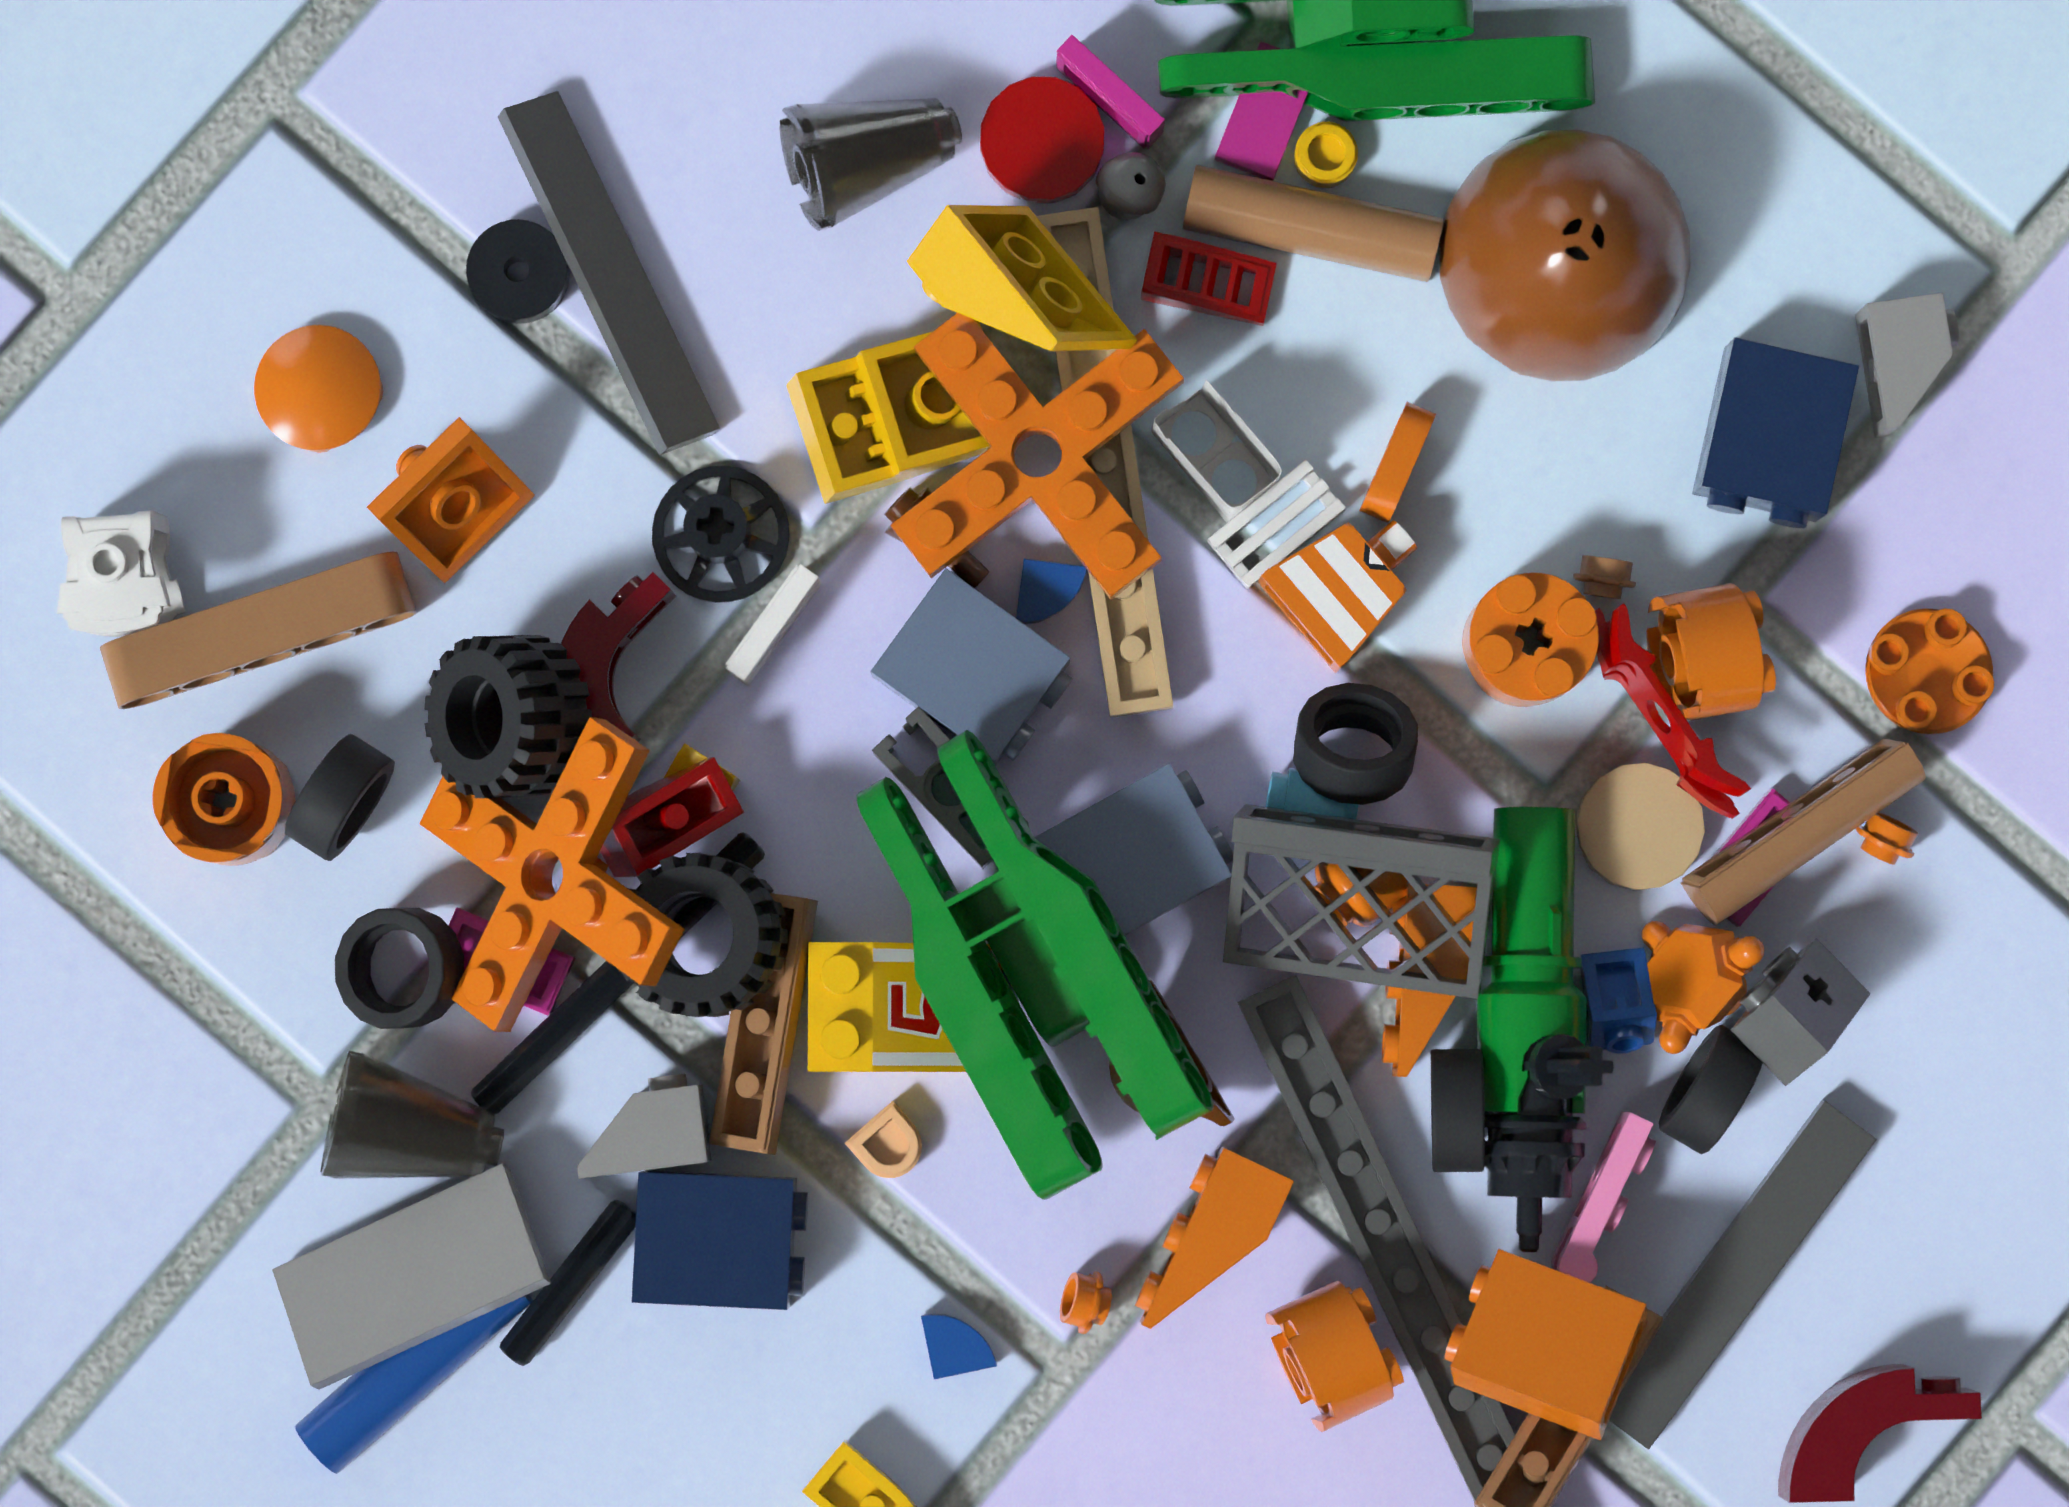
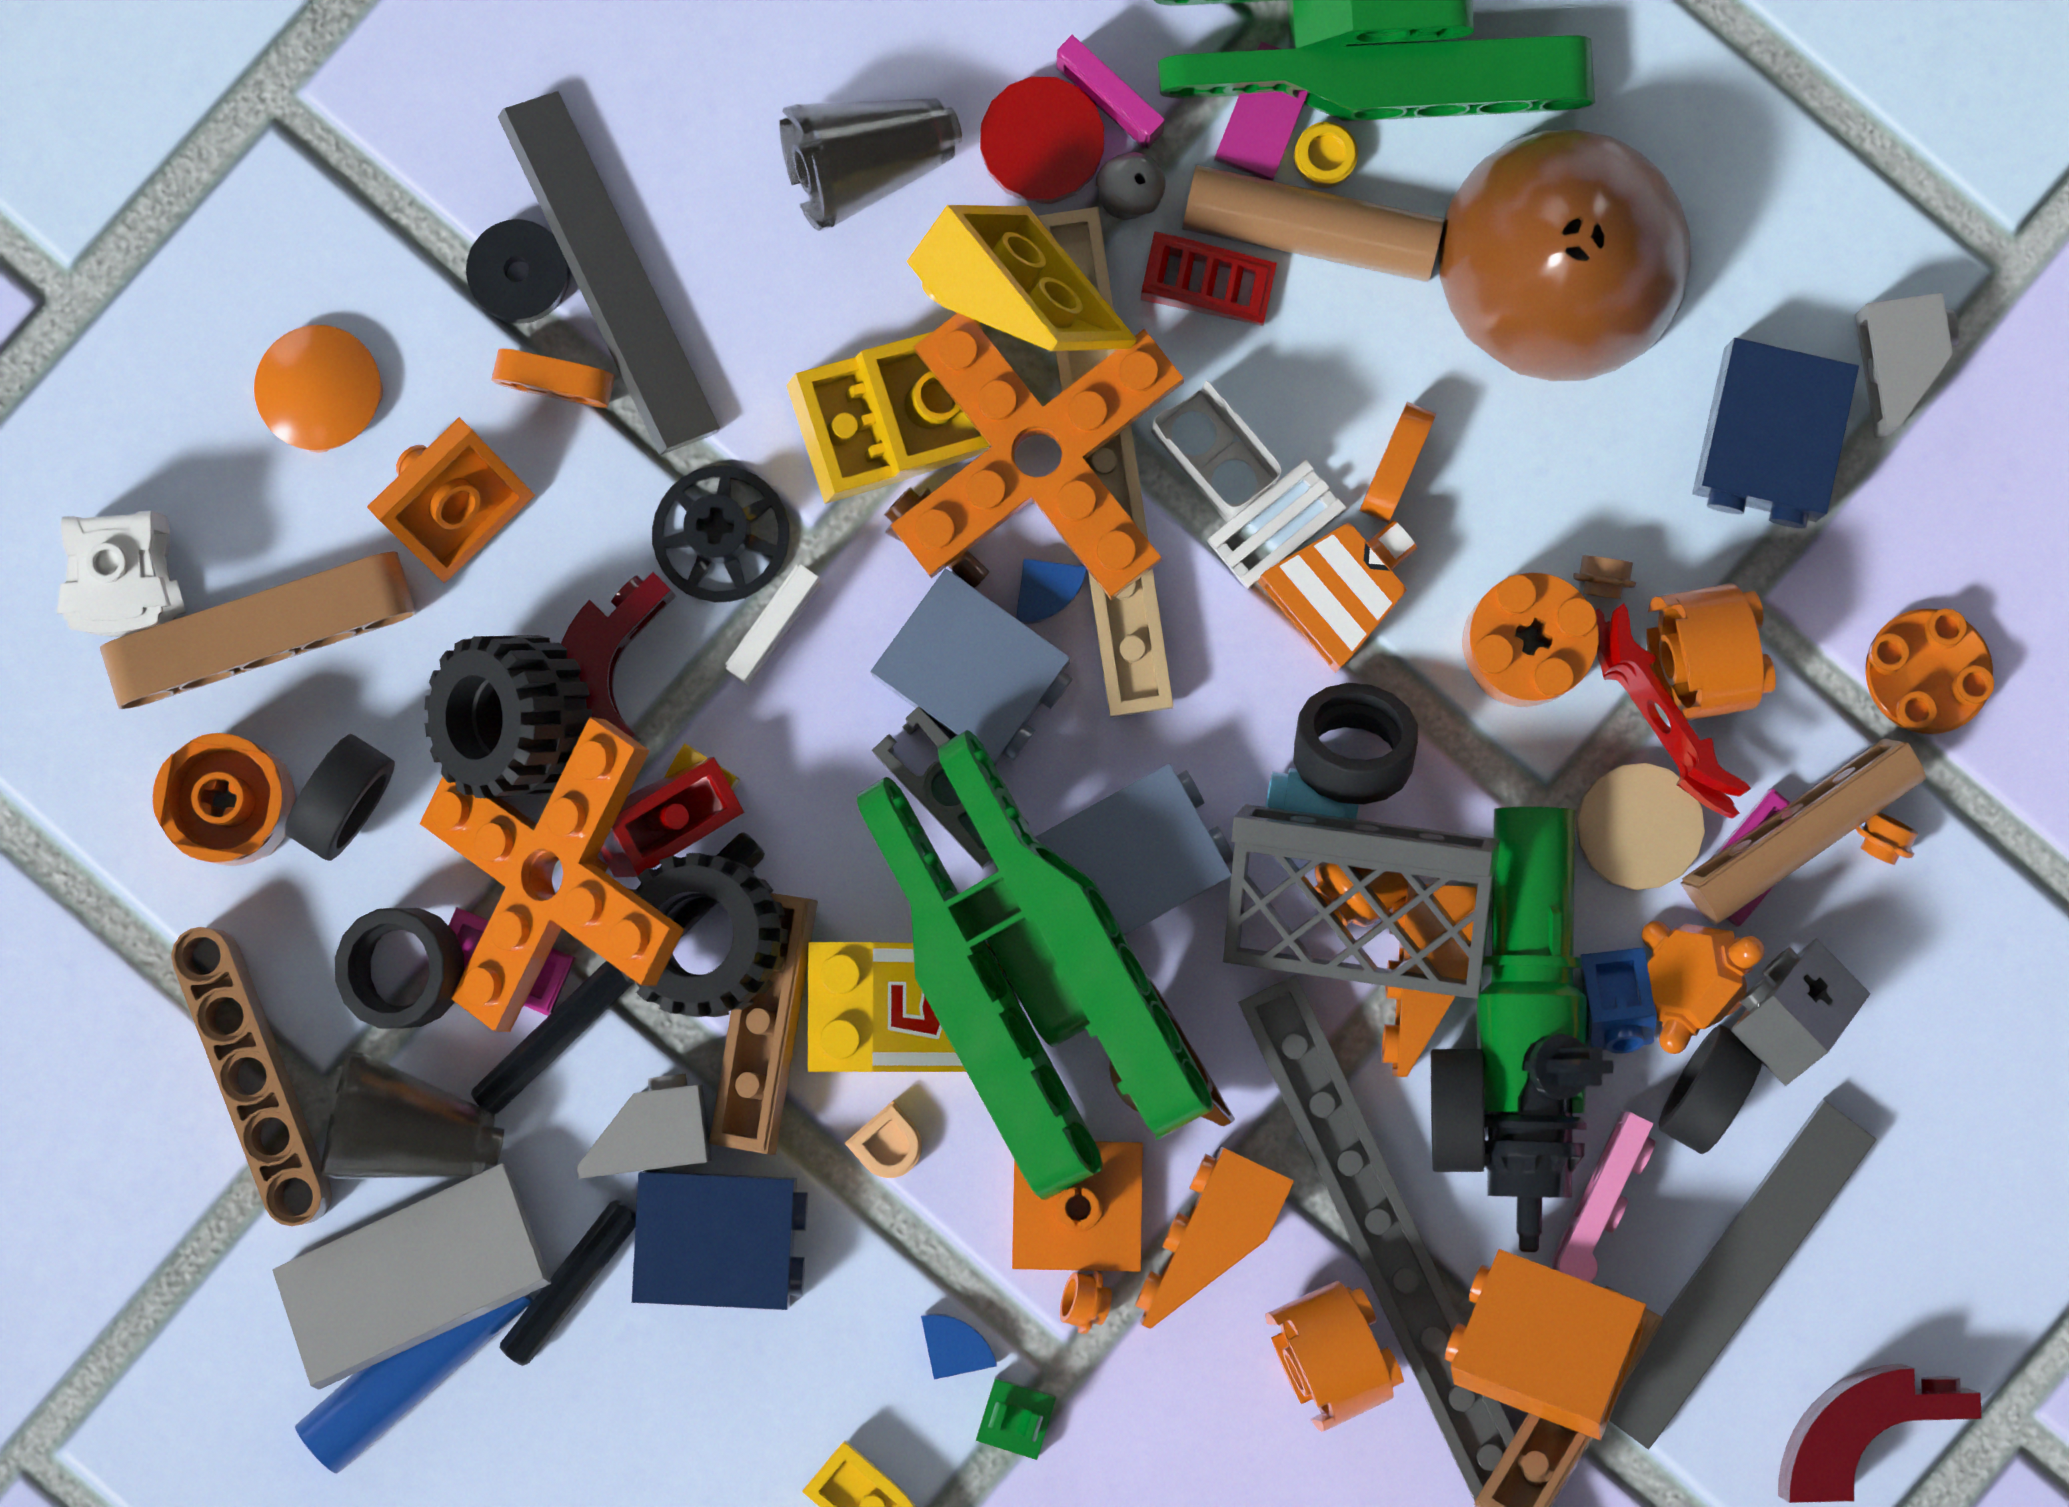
none -> medium nougat beam [171,927,332,1227]
none -> orange beam [491,348,615,408]
none -> green tile [976,1377,1056,1460]
none -> orange tile [1012,1141,1143,1272]

